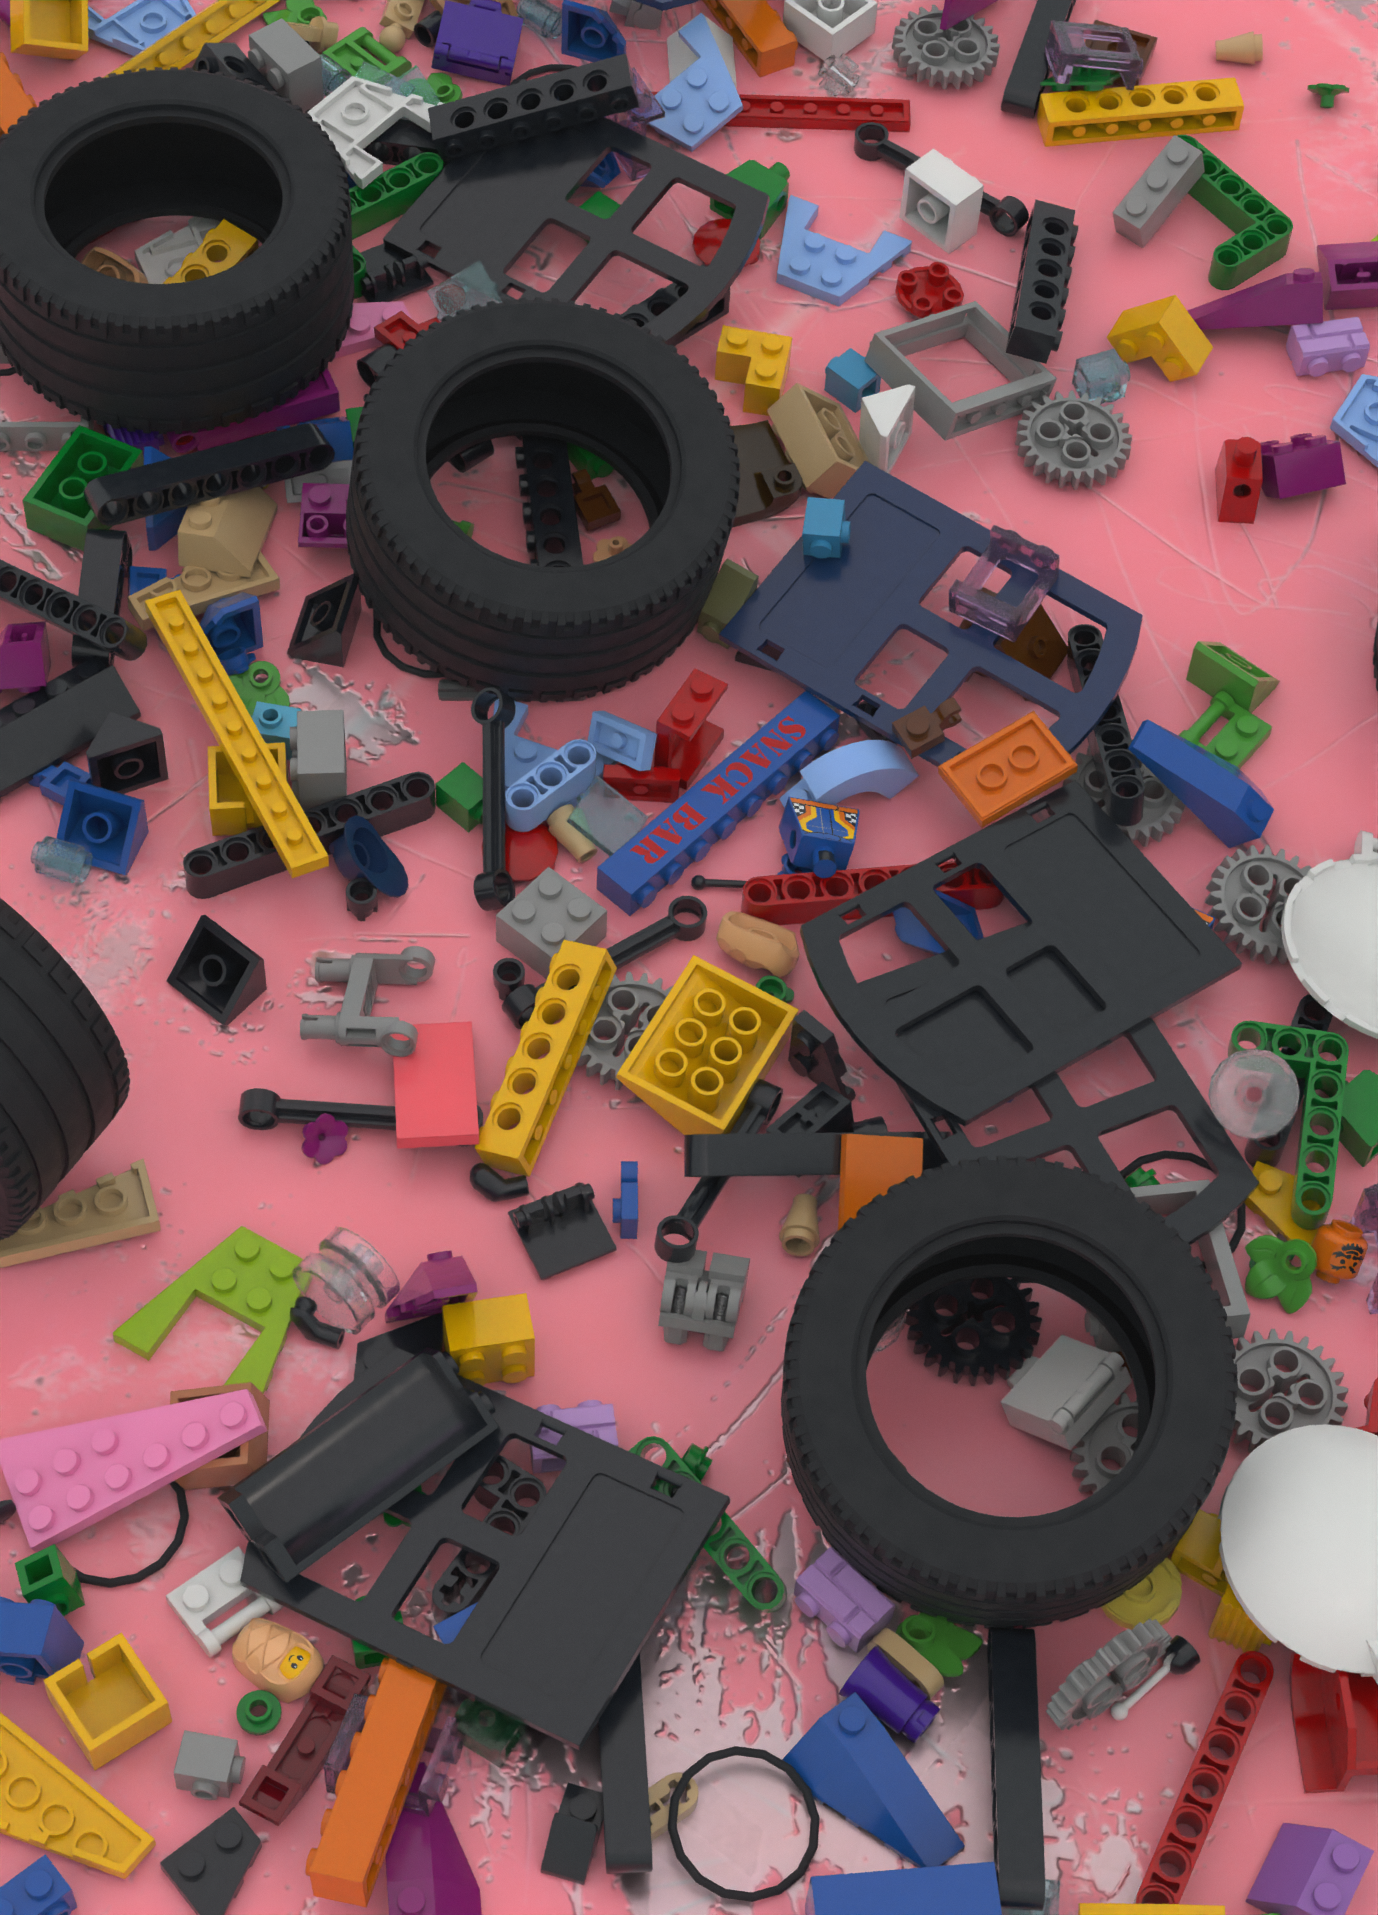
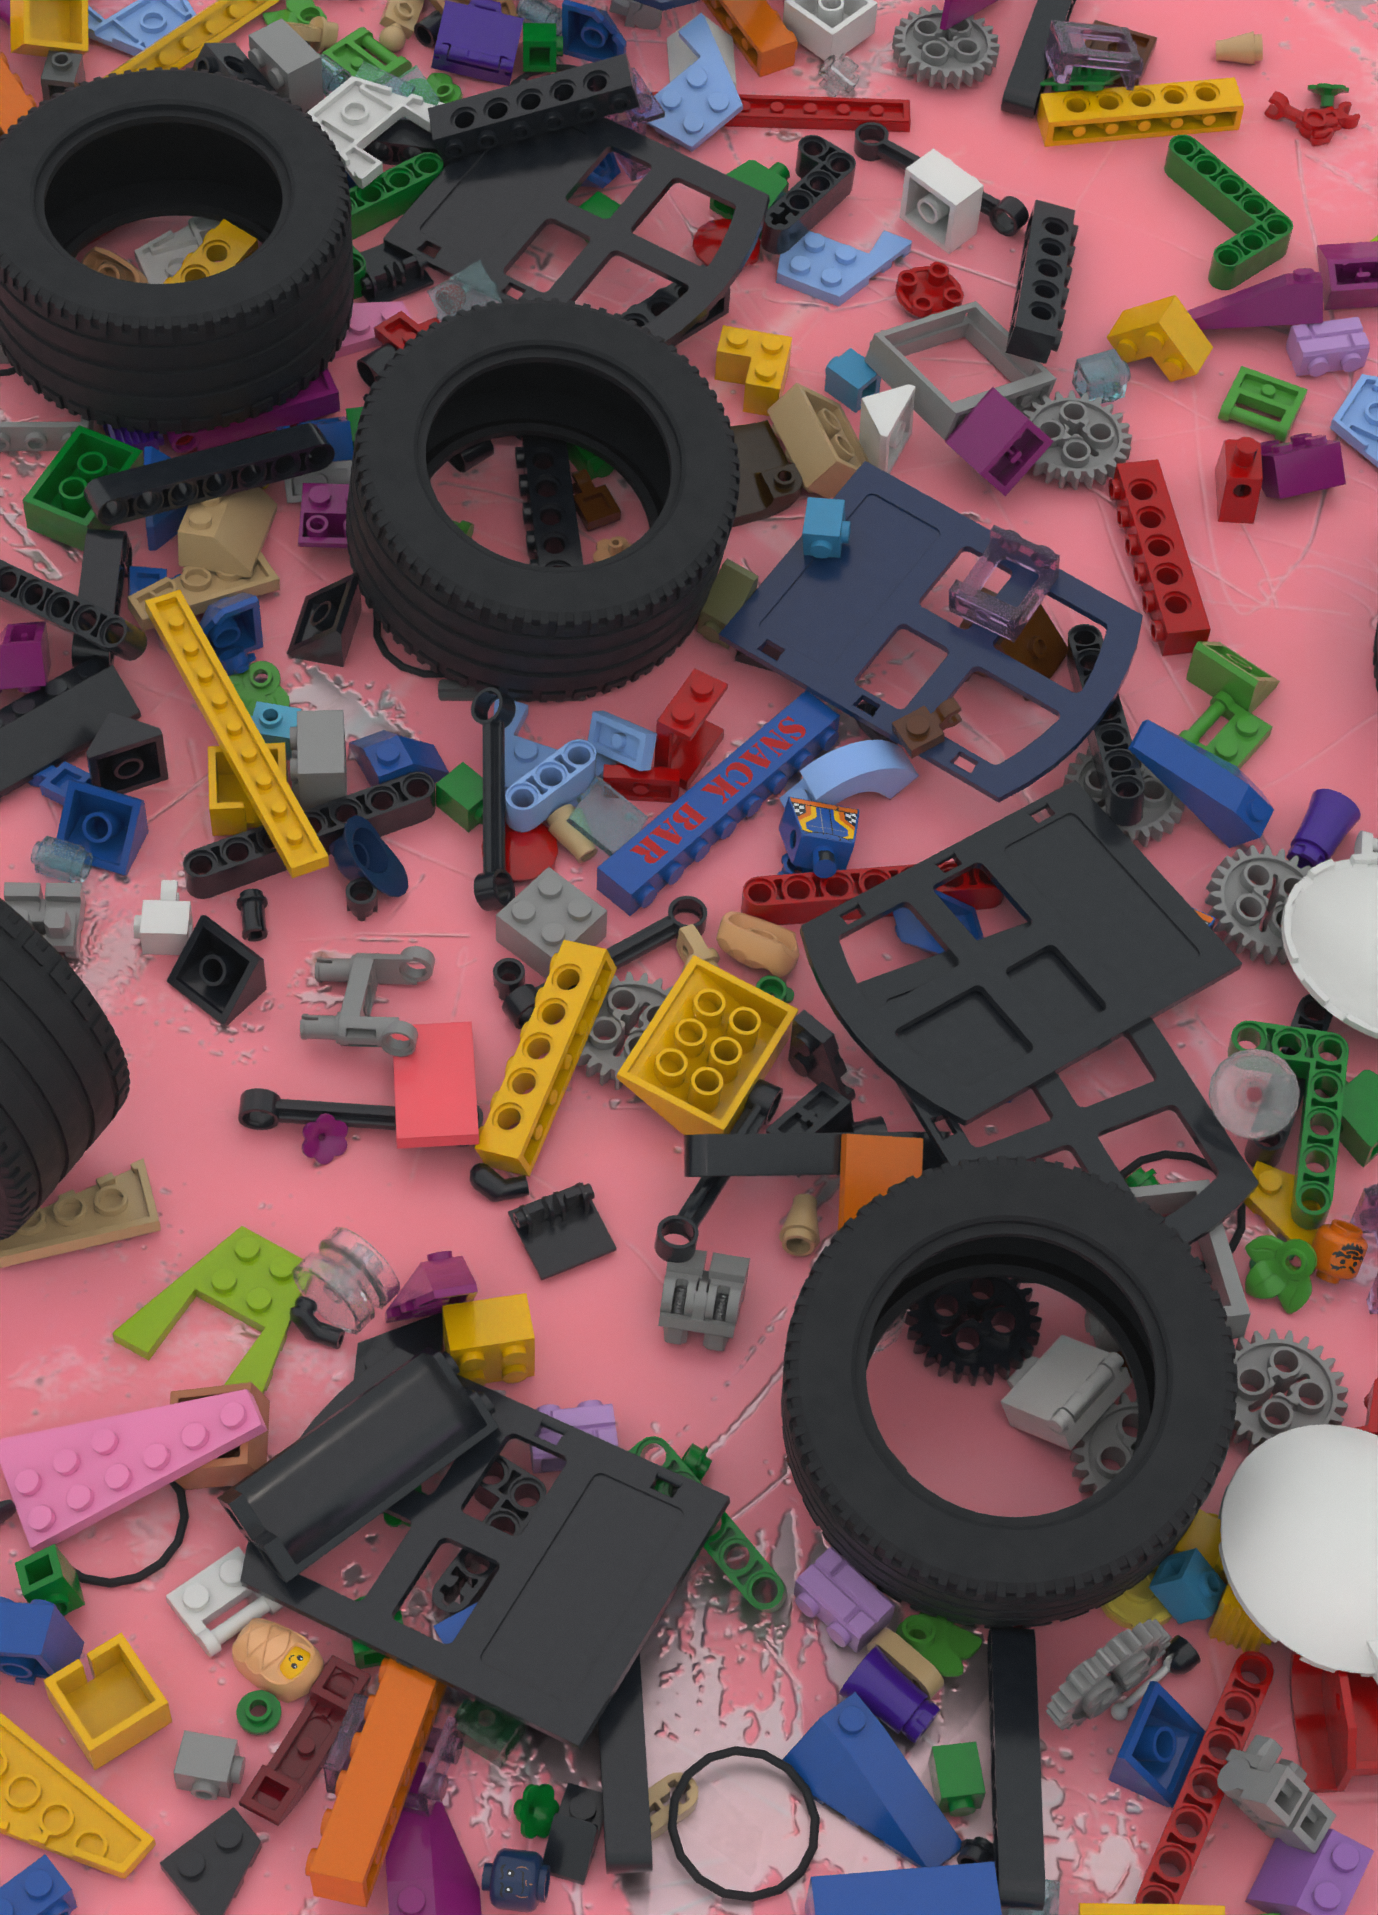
blue plate [612,1161,638,1239] -> none
black hinge [691,875,746,890] -> none
orange tile [938,711,1078,828] -> none
light grey brick [1112,135,1205,248] -> none
none -> light grey hips [4,882,86,958]
none -> dark grey brick [41,50,86,100]
none -> white brick [133,880,193,955]
none -> black pin [236,889,268,942]
none -> blue slope [349,730,449,787]
none -> dark blue head [481,1848,551,1912]
none -> green plant [514,1784,559,1839]
none -> green brick [523,23,563,72]
none -> tan piece [676,924,720,972]
none -> black beam [761,135,856,254]
none -> green brick [928,1741,986,1817]
none -> magenta slope [945,386,1054,496]
none -> black plate [957,1837,994,1864]
none -> red brick [1108,459,1211,656]
none -> blue slope [1108,1681,1206,1808]
none -> dark azure brick [1149,1548,1226,1624]
none -> light grey hips [1217,1735,1336,1854]
none -> bright green plate [1218,366,1308,443]
none -> red piece [1264,91,1361,146]
none -> dark purple plant [1286,789,1361,869]

